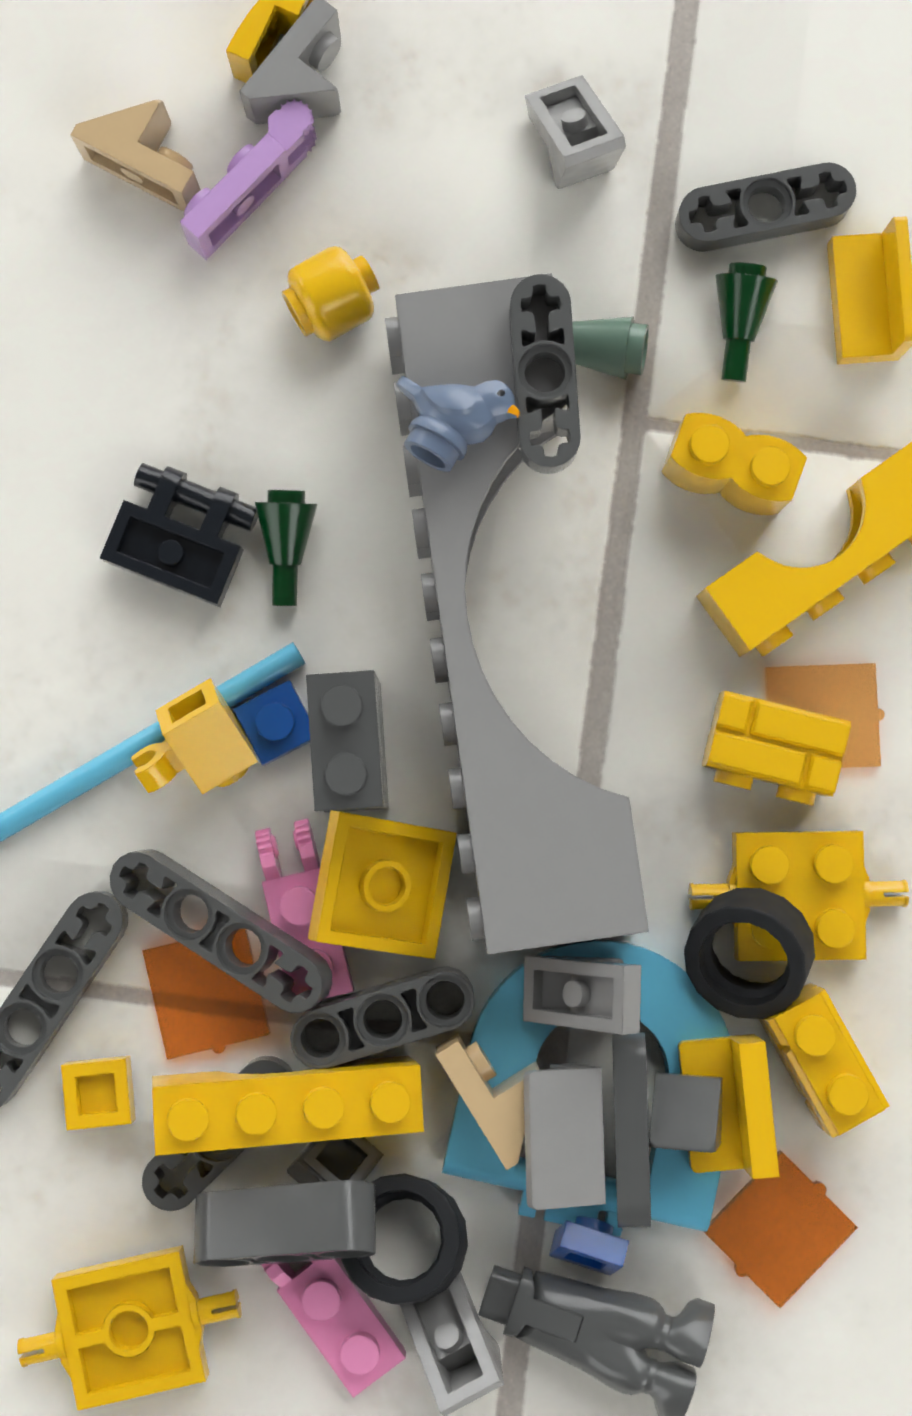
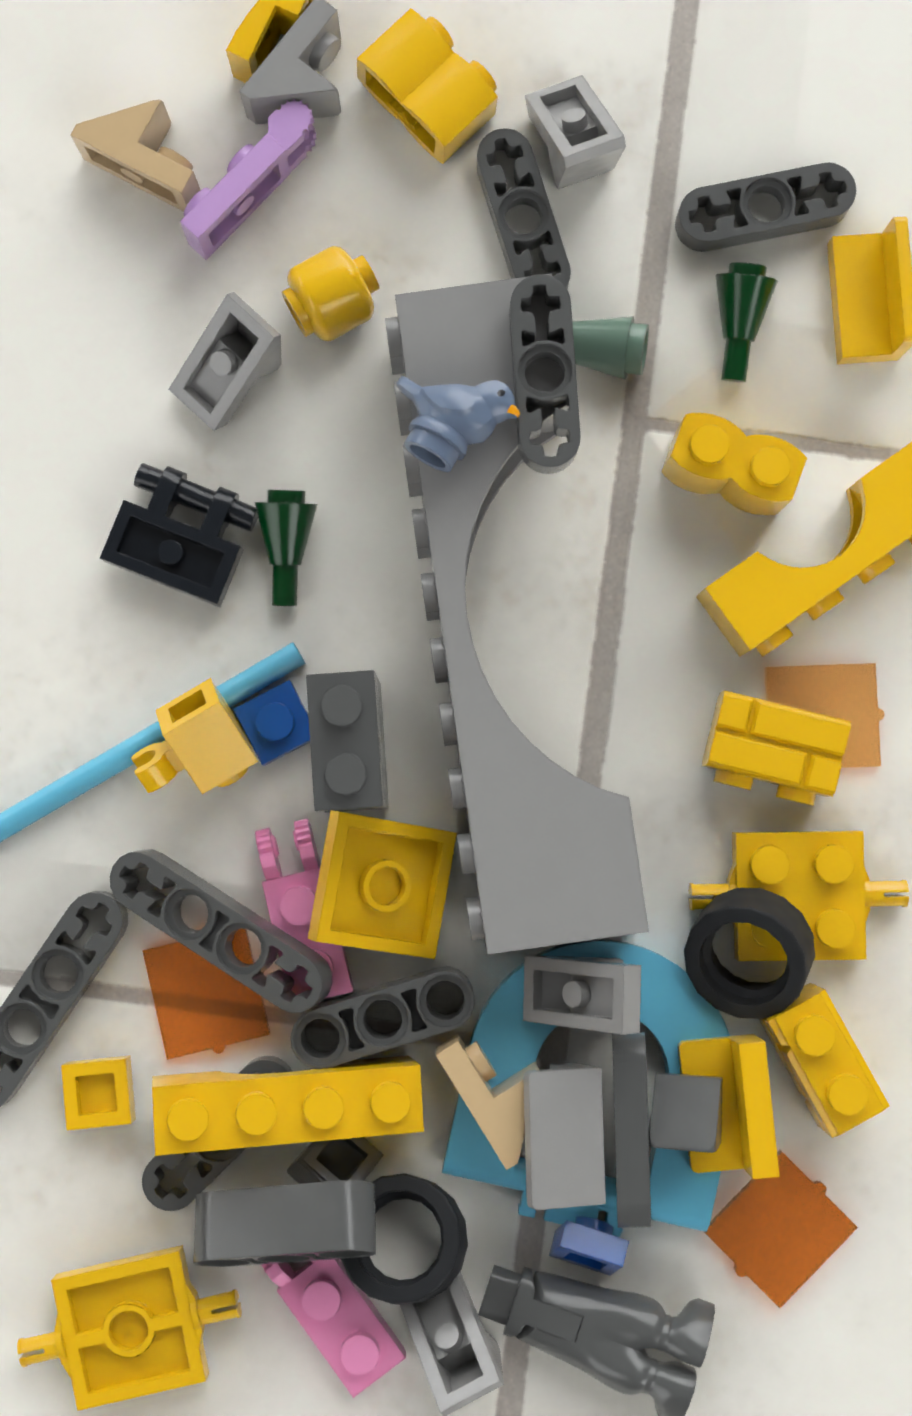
none -> light grey slope [168,292,282,431]
none -> yellow brick [357,8,498,164]
none -> dark grey beam [477,128,571,289]

